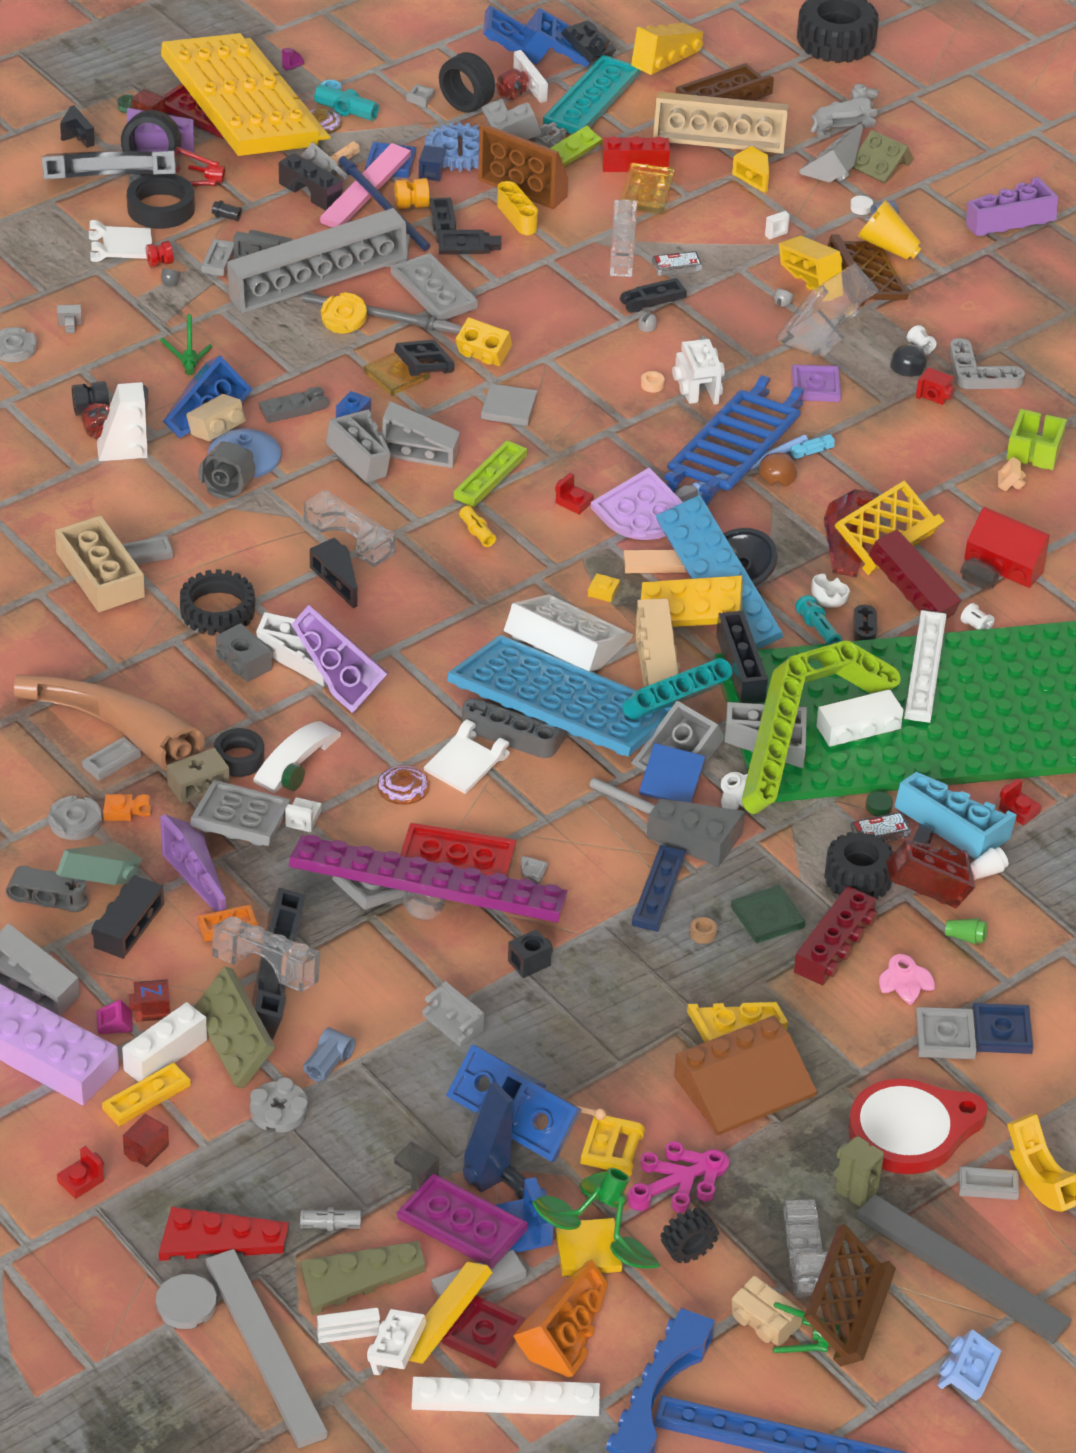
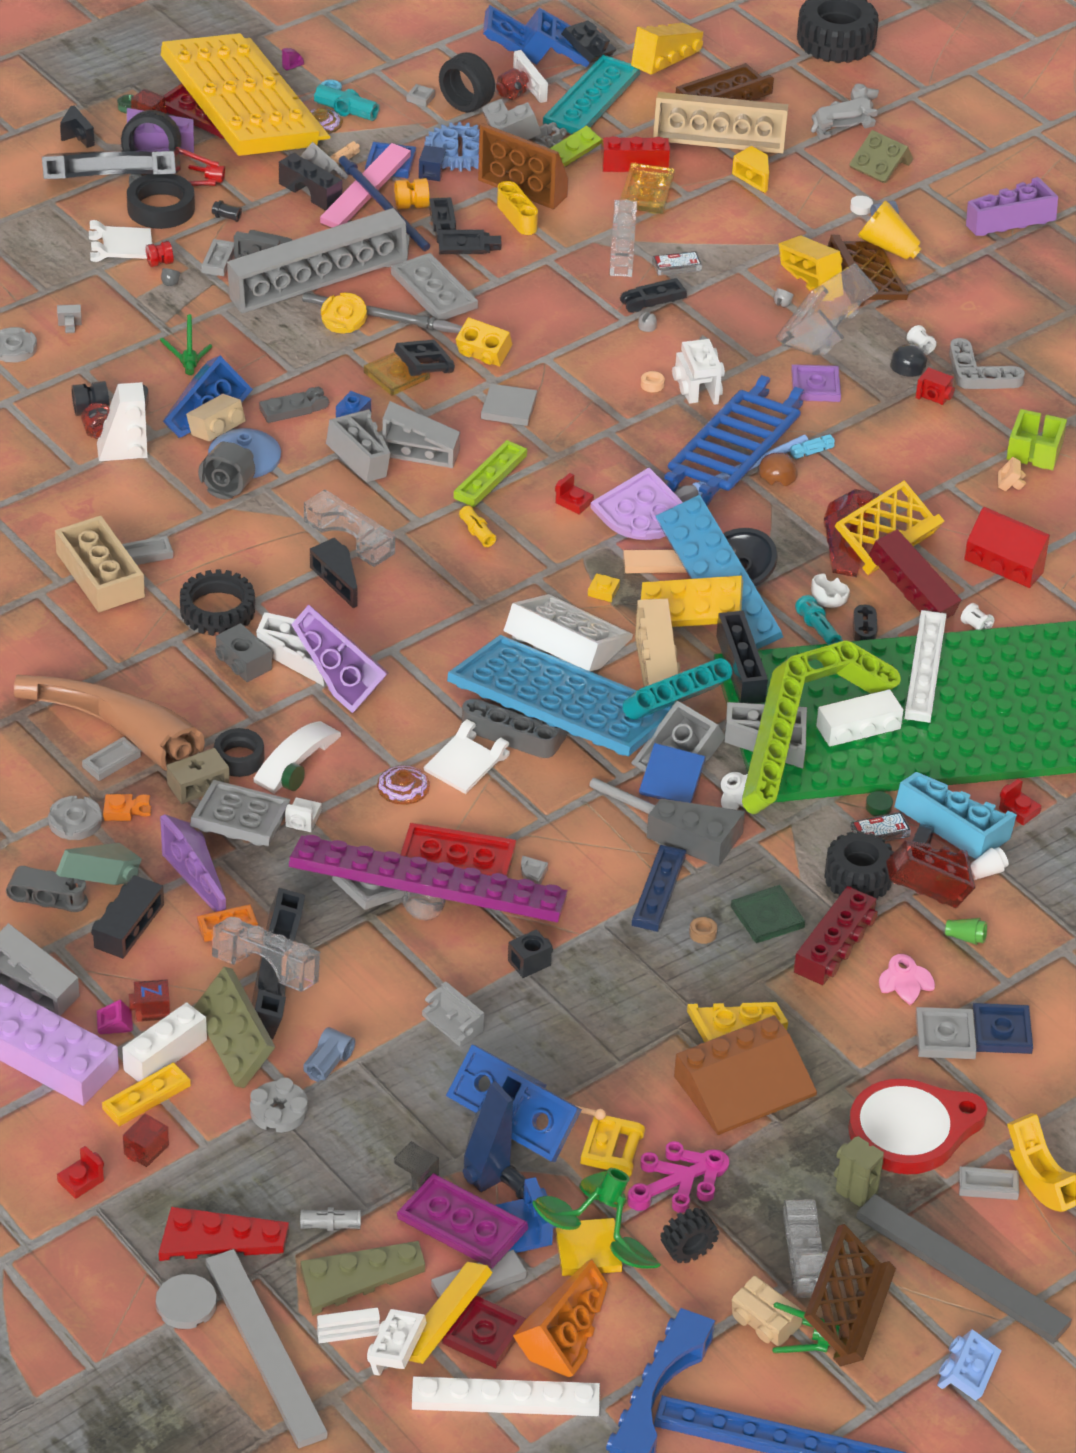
white tile [765,211,790,240] -> none
light grey wedge [798,123,863,182] -> none
clear smoke brick [960,557,1000,590] -> none

